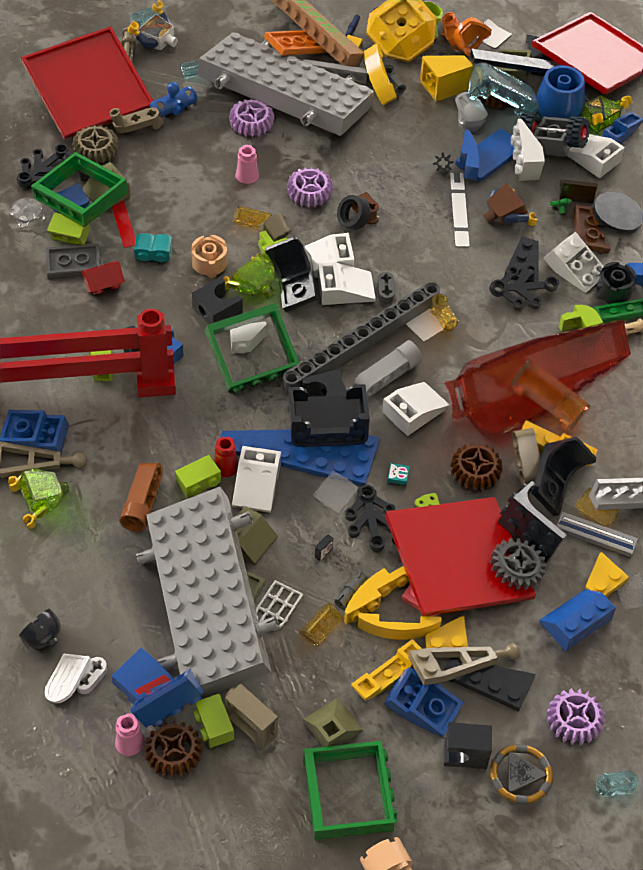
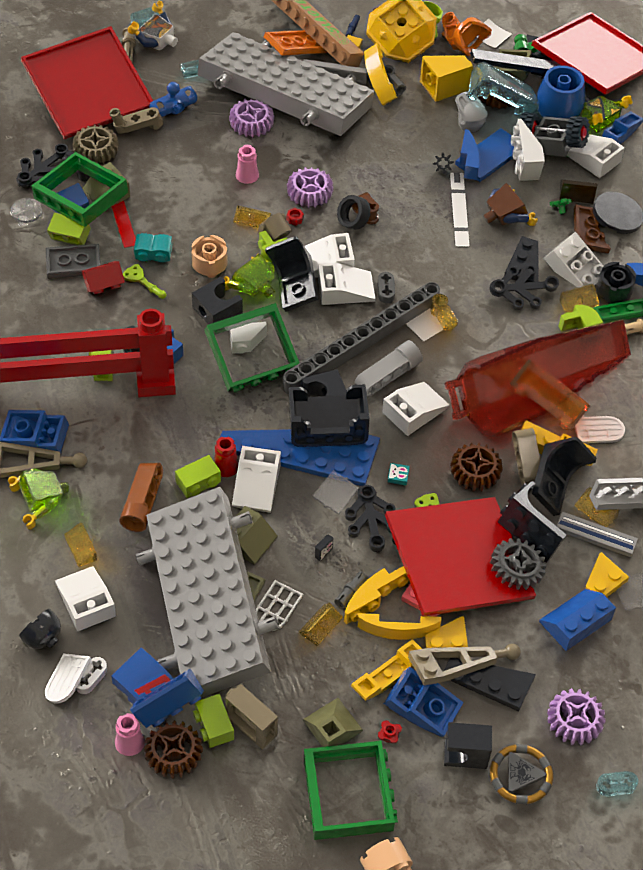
none -> white slope [55,566,116,632]
none -> clear yellow slope [64,522,97,567]
none -> lime piece [123,264,167,299]
none -> red tile [286,208,304,225]
none -> red plate [378,720,402,743]
none -> green piece [514,34,538,53]
none -> clear yellow slope [559,284,600,313]
none -> white window [574,416,625,444]

